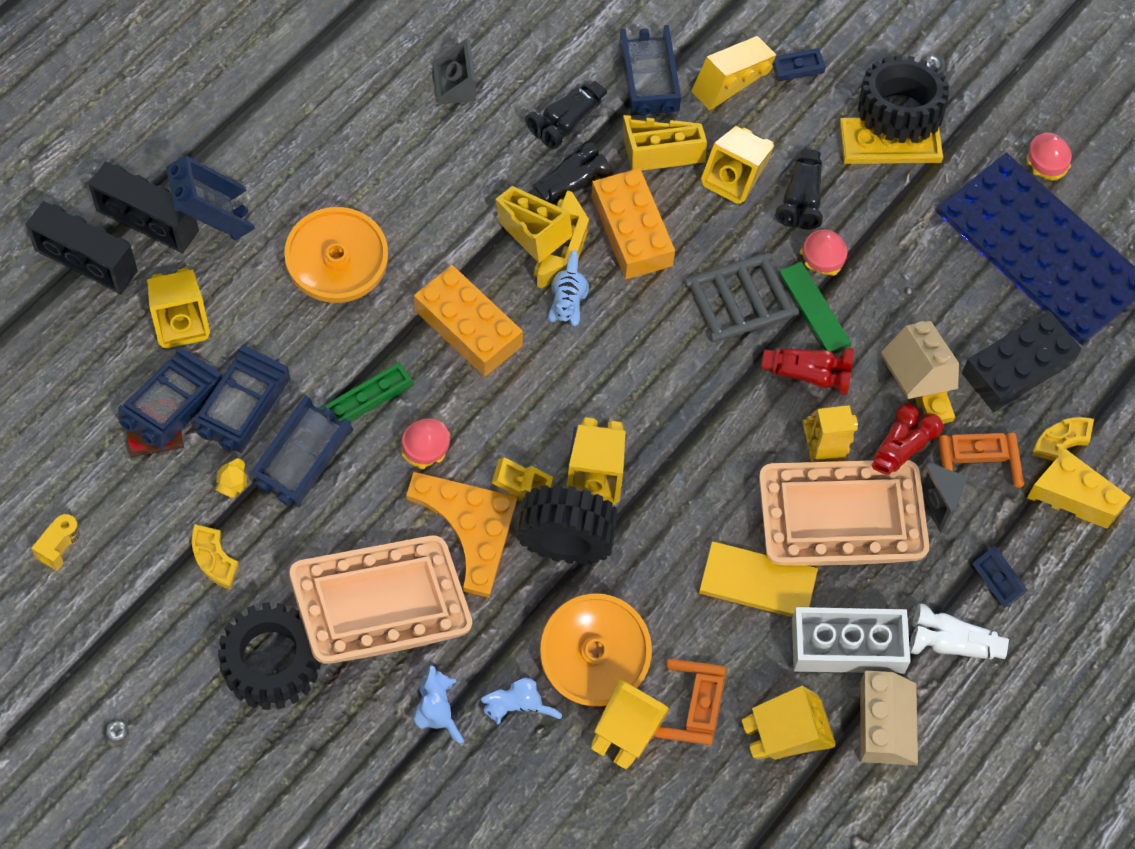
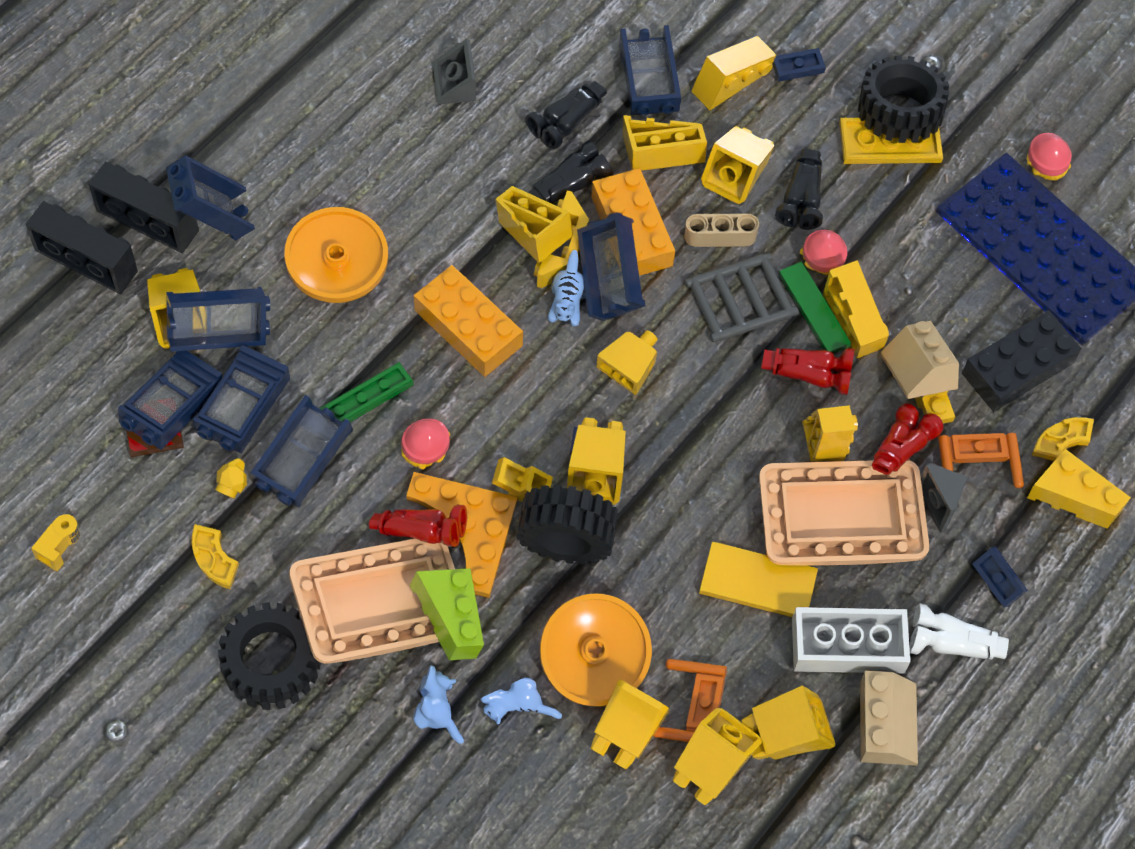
none -> door [166,287,270,352]
none -> red piece [369,504,468,547]
none -> lime wedge [410,568,484,660]
none -> dark blue door [577,213,646,321]
none -> yellow torso [596,330,658,395]
none -> yellow hips [673,708,762,805]
none -> tan beam [684,214,759,247]
none -> yellow wedge [823,260,889,358]

